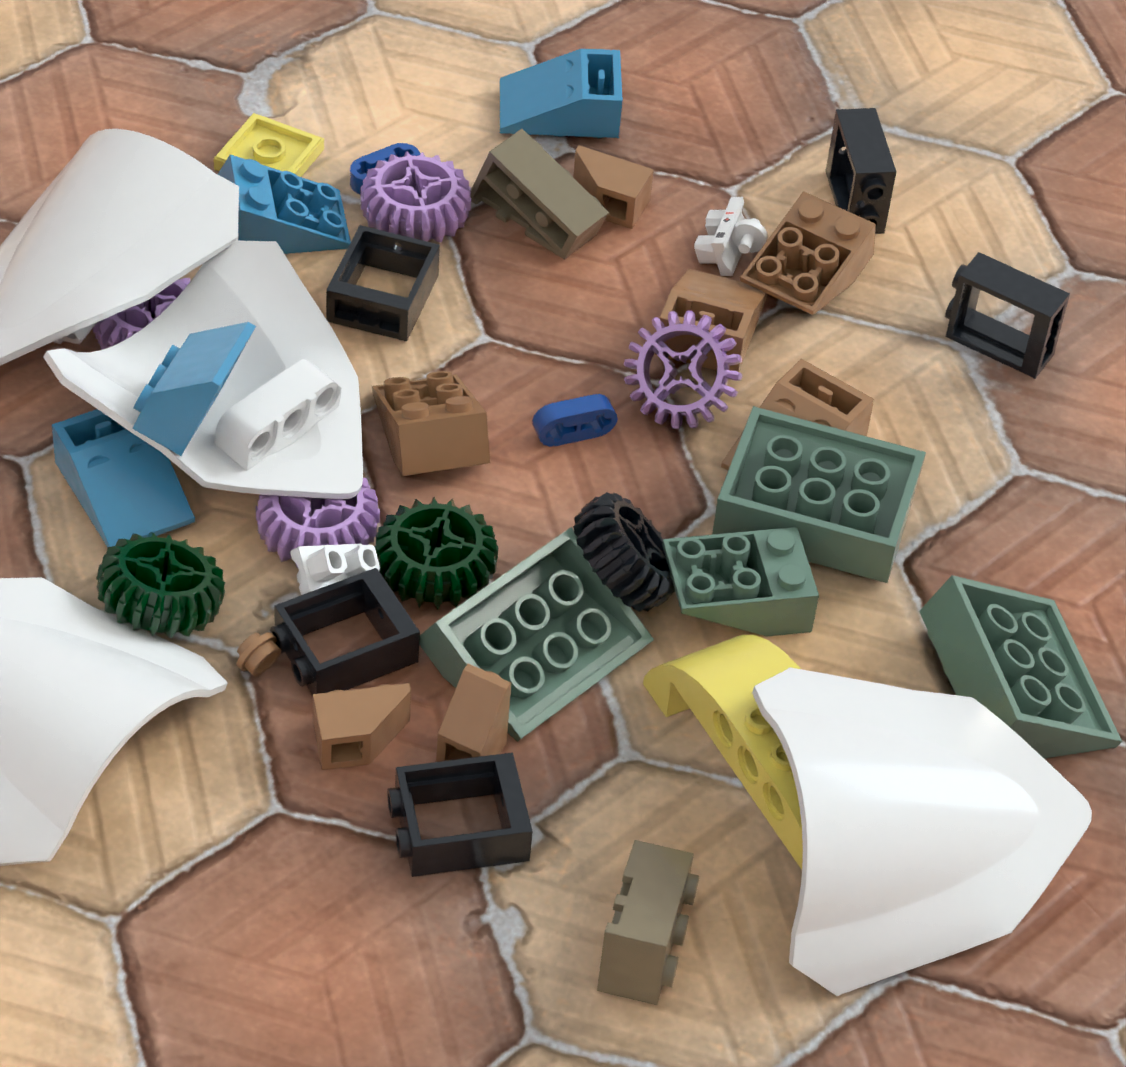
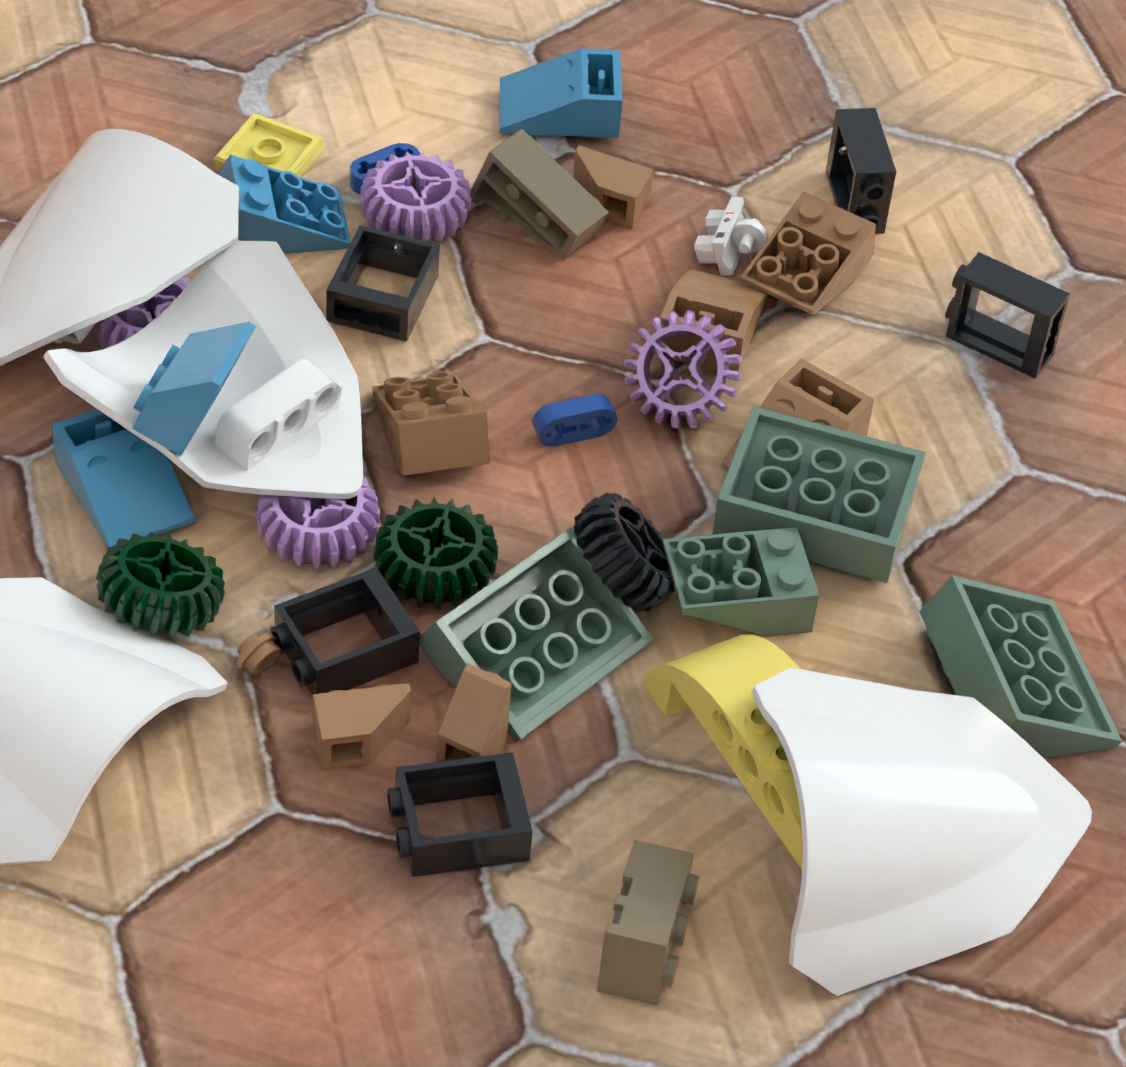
white hips [290,544,380,595] -> none

